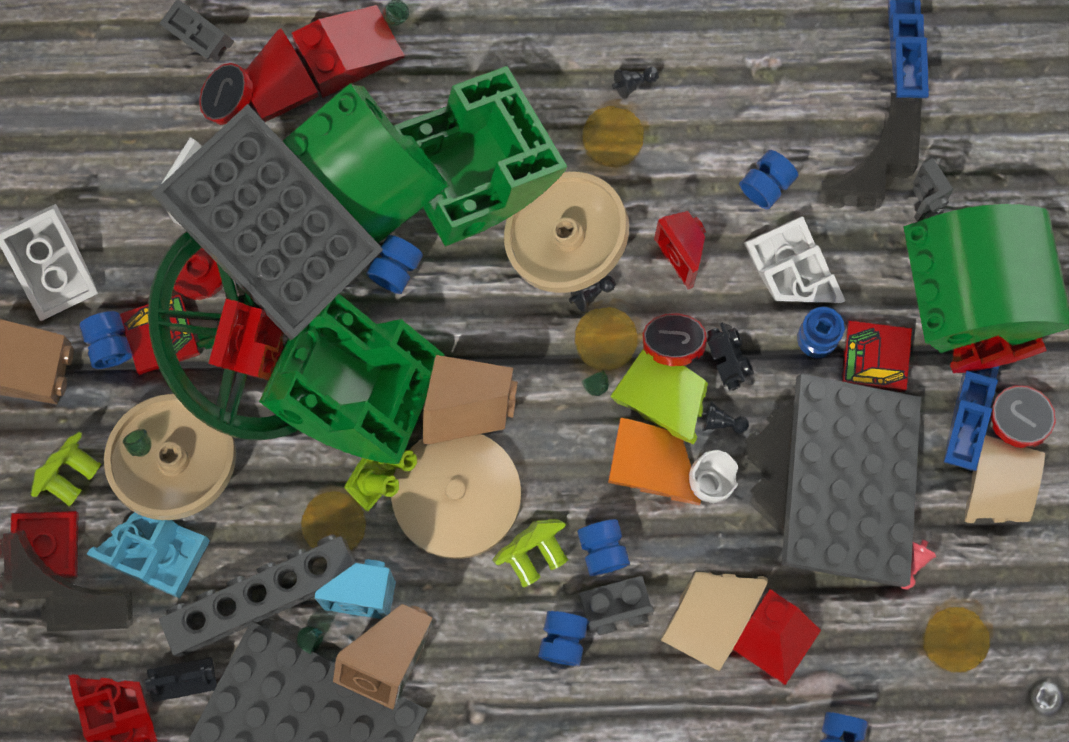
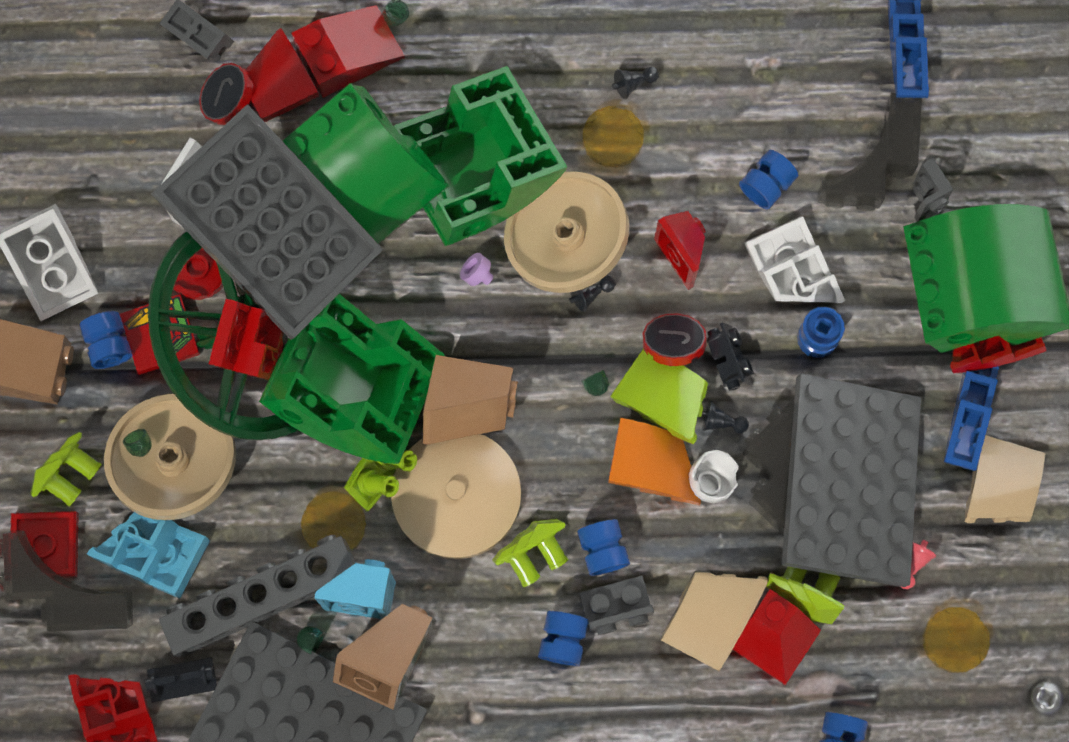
blue wheel [366,235,423,294] -> none
clear yellow tile [574,307,638,371] -> none
tile [842,321,912,392] -> none
tile [990,385,1056,448] -> none
none -> lavender tile [460,253,493,286]
none -> lime connector [766,566,845,625]

